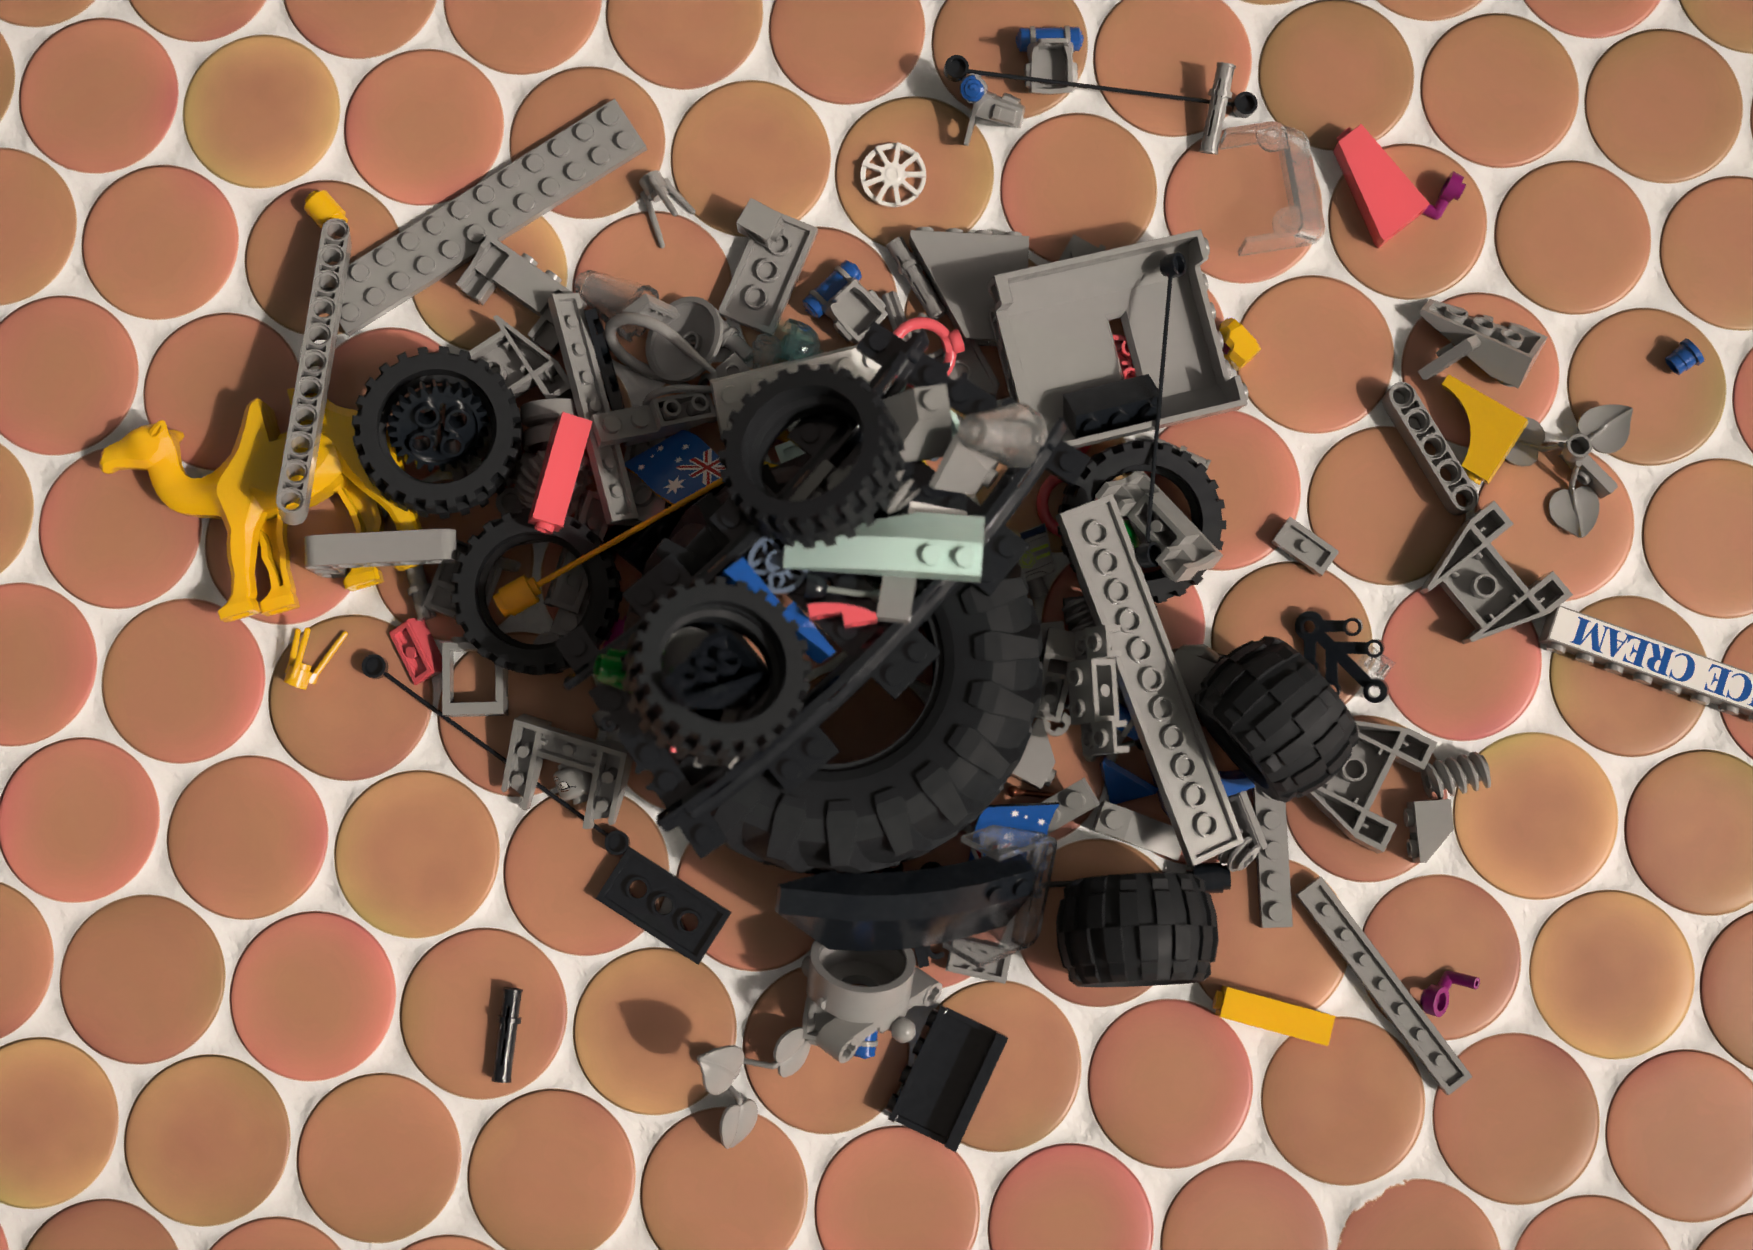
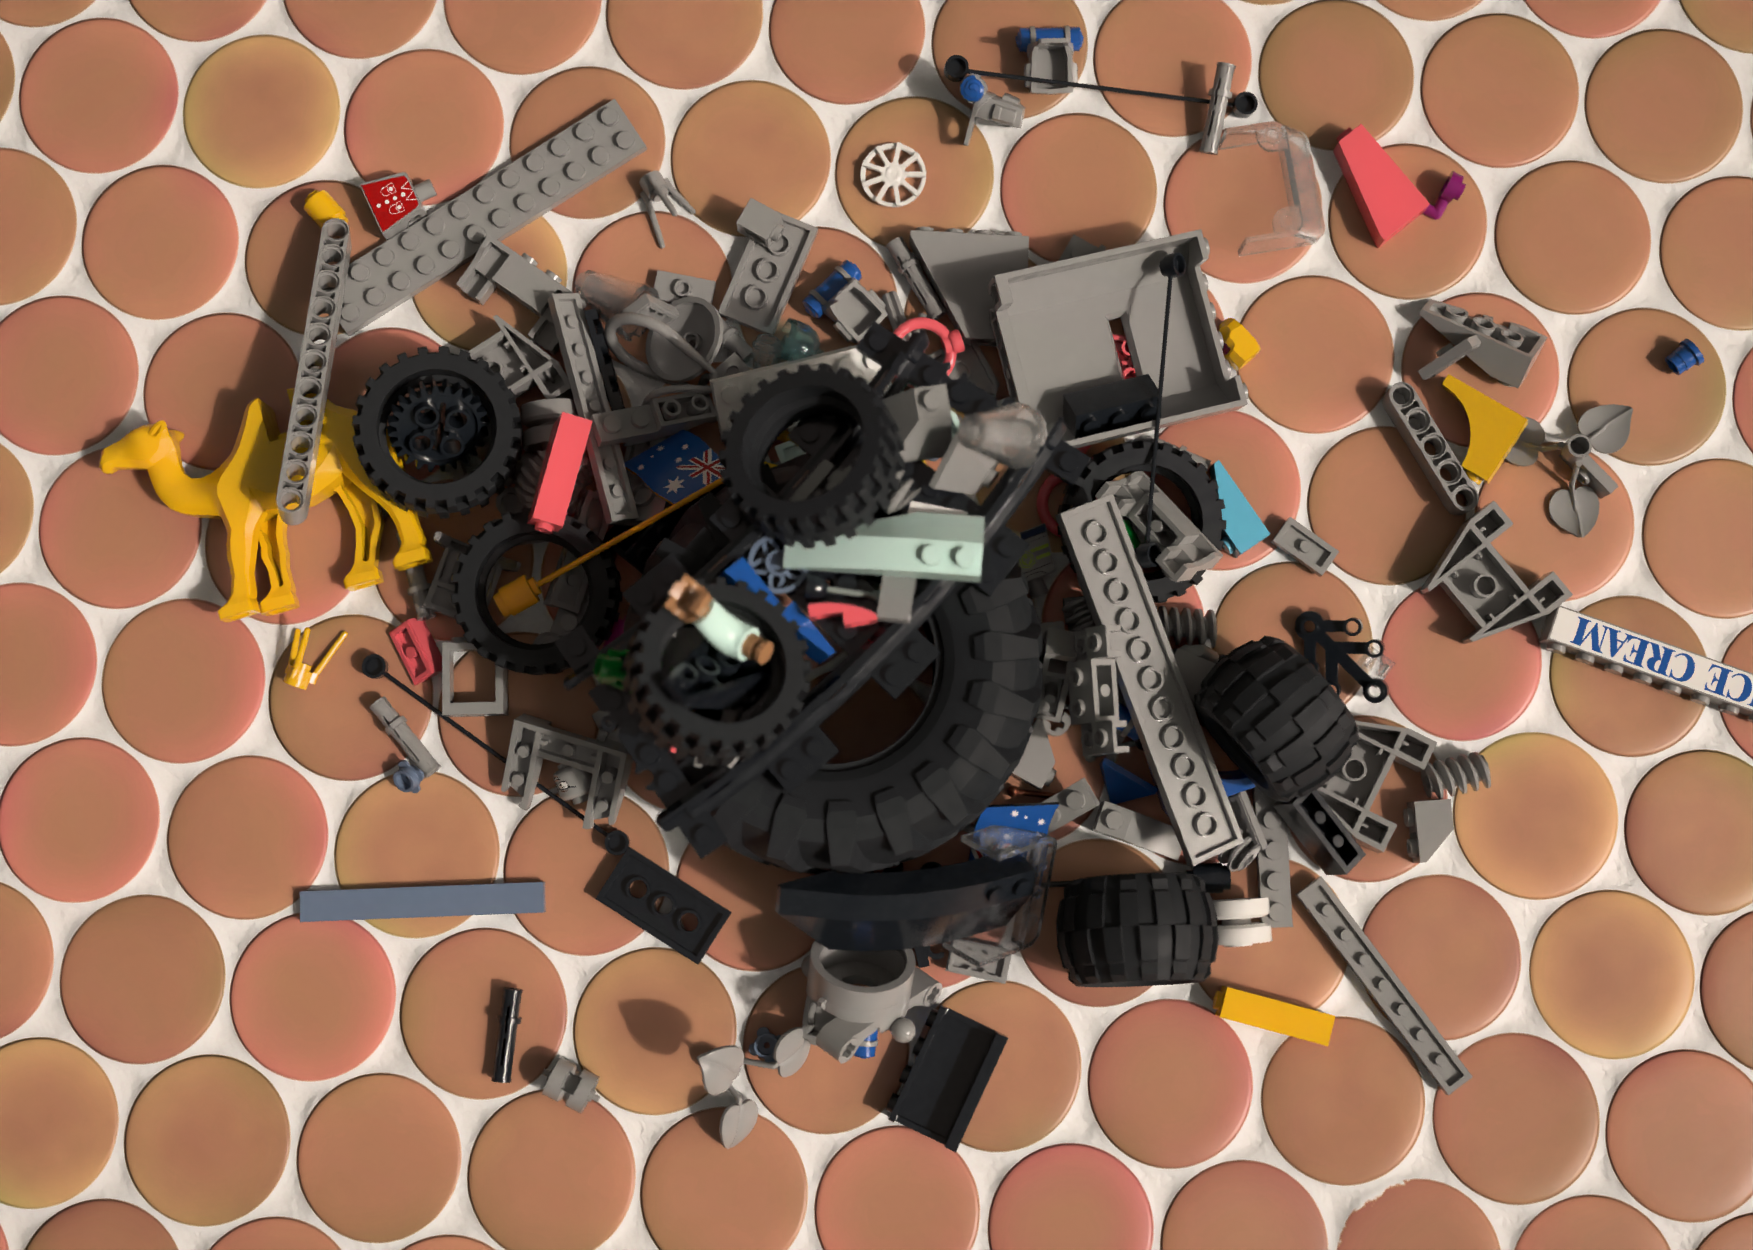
light grey beam [304,529,457,578] -> none
magenta plate [1420,970,1480,1017] -> none
none -> sand blue tile [300,882,546,922]
none -> torso [360,172,437,241]
none -> light grey pin [369,696,441,778]
none -> sand blue plate [393,760,425,793]
none -> light grey wheel [542,1057,600,1113]
none -> light grey plate [652,270,716,304]
none -> piece [664,574,774,665]
none -> sand blue plate [749,1027,782,1063]
none -> light grey piece [1157,606,1217,648]
none -> medium azure slope [1209,460,1270,558]
none -> white wheel [1212,897,1272,947]
none -> black brick [1273,790,1366,875]

